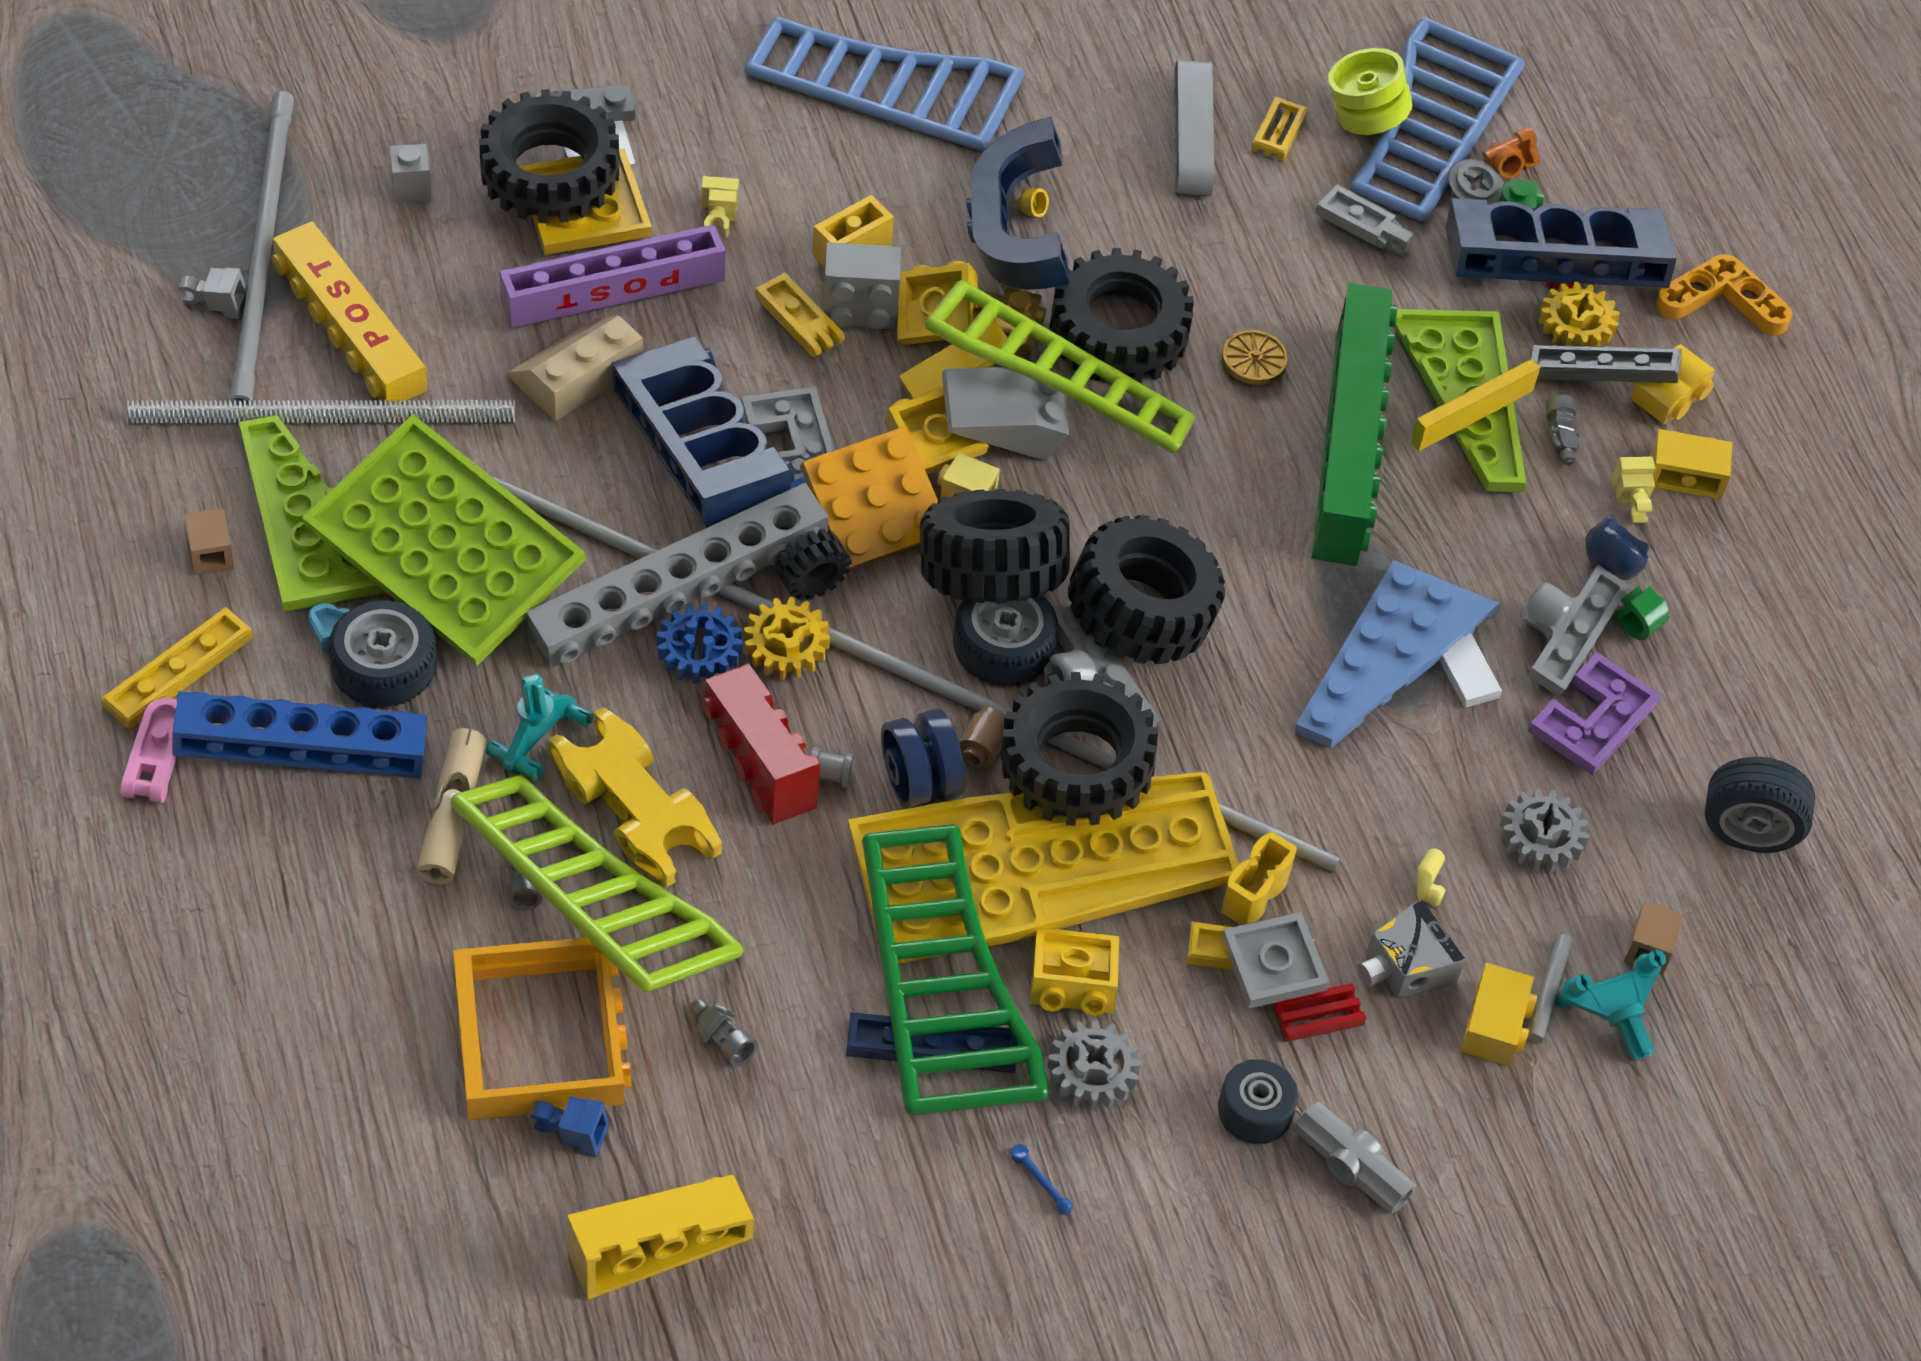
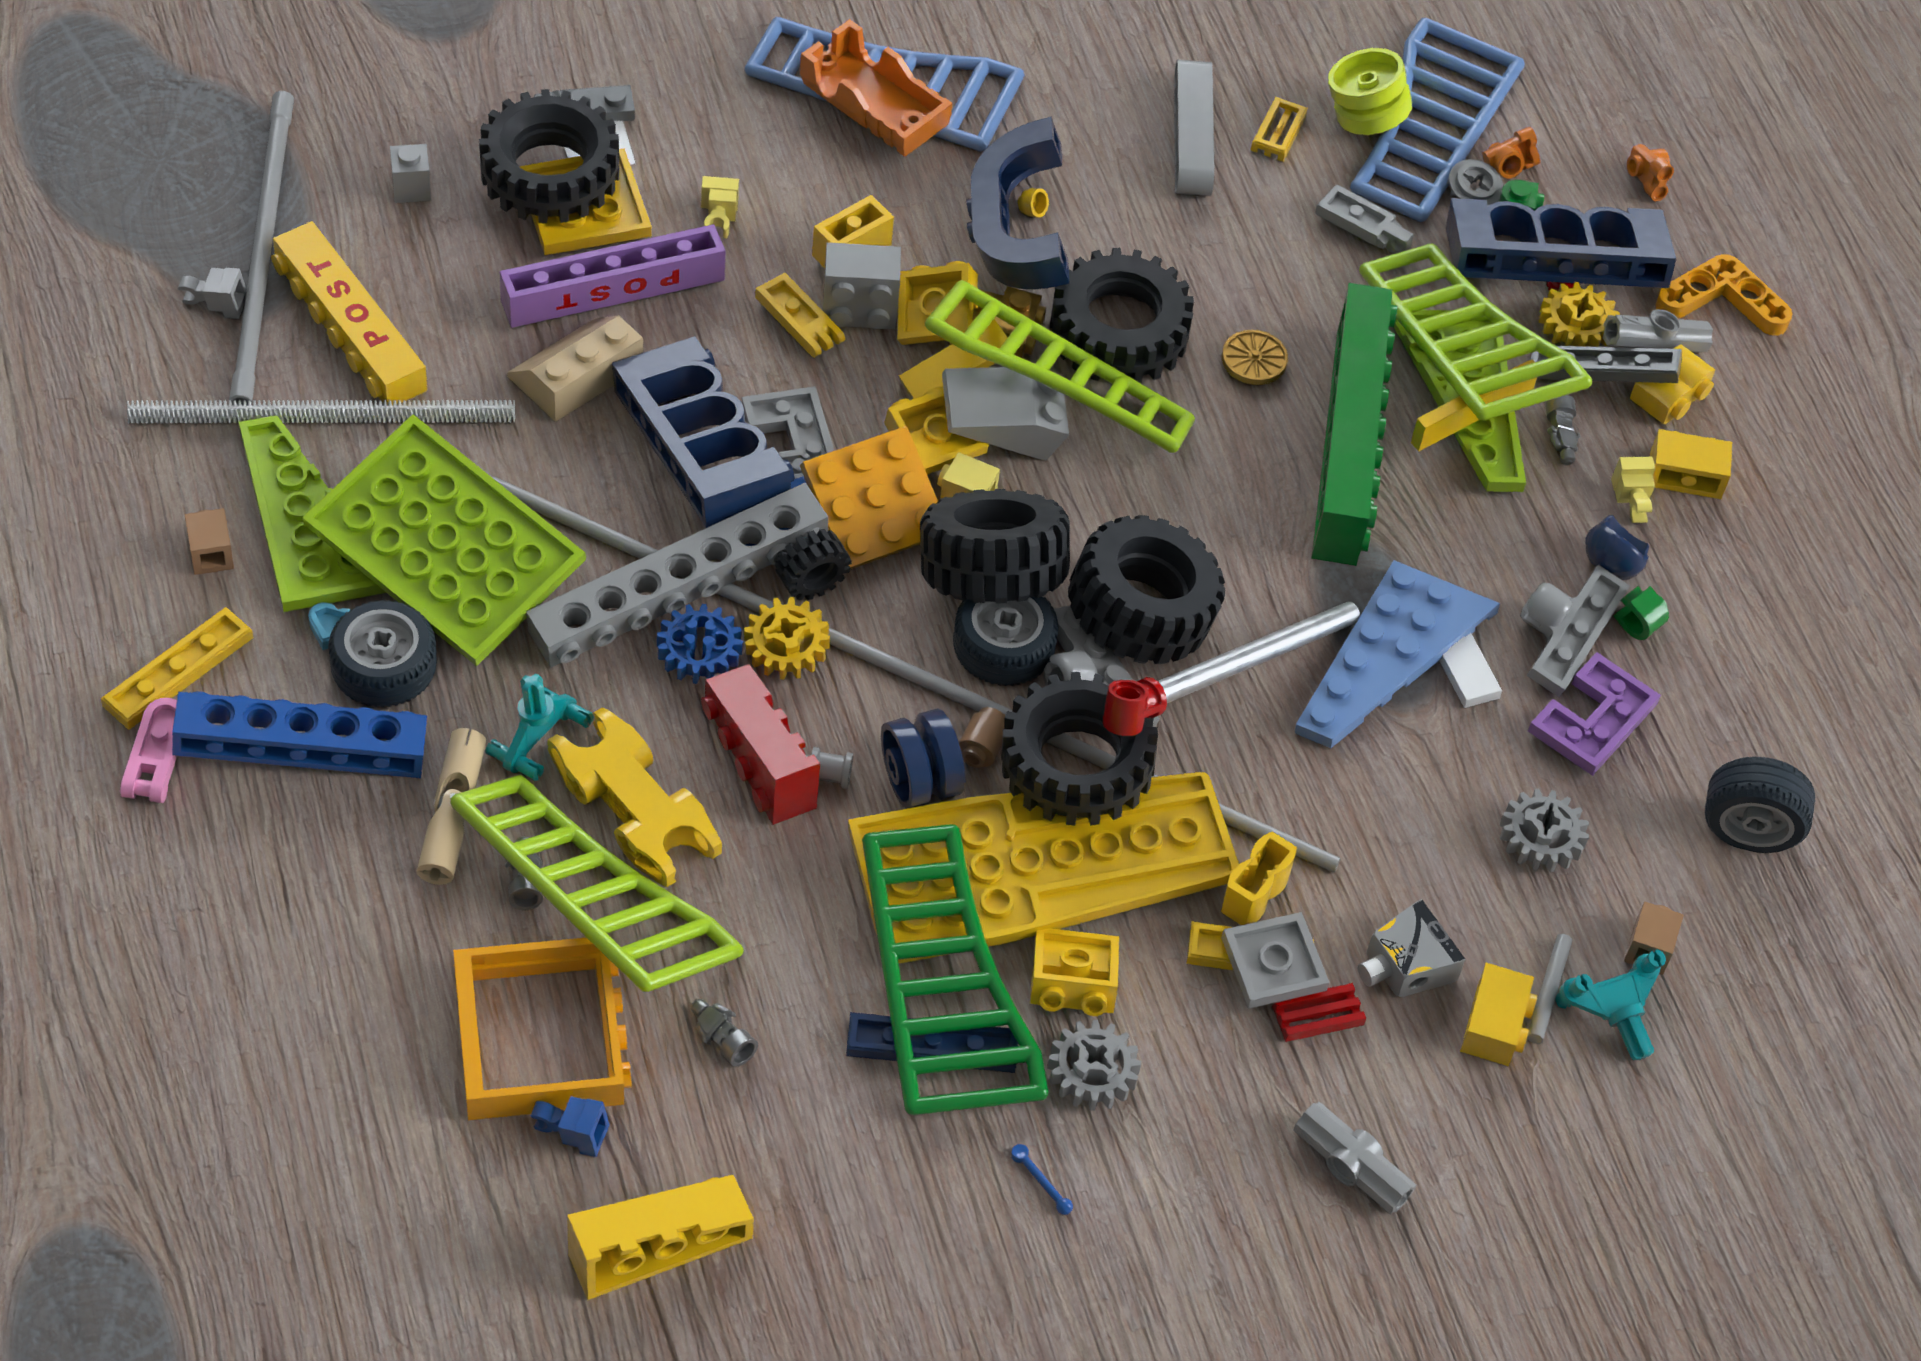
black wheel [1218,1059,1298,1144] -> none
light yellow arm [1416,848,1445,907] -> none
none -> orange piece [800,19,953,157]
none -> flat silver piece [1103,602,1360,736]
none -> lime bar [1359,243,1592,420]
none -> light grey piece [1603,309,1713,353]
none -> orange plate [1627,144,1674,201]

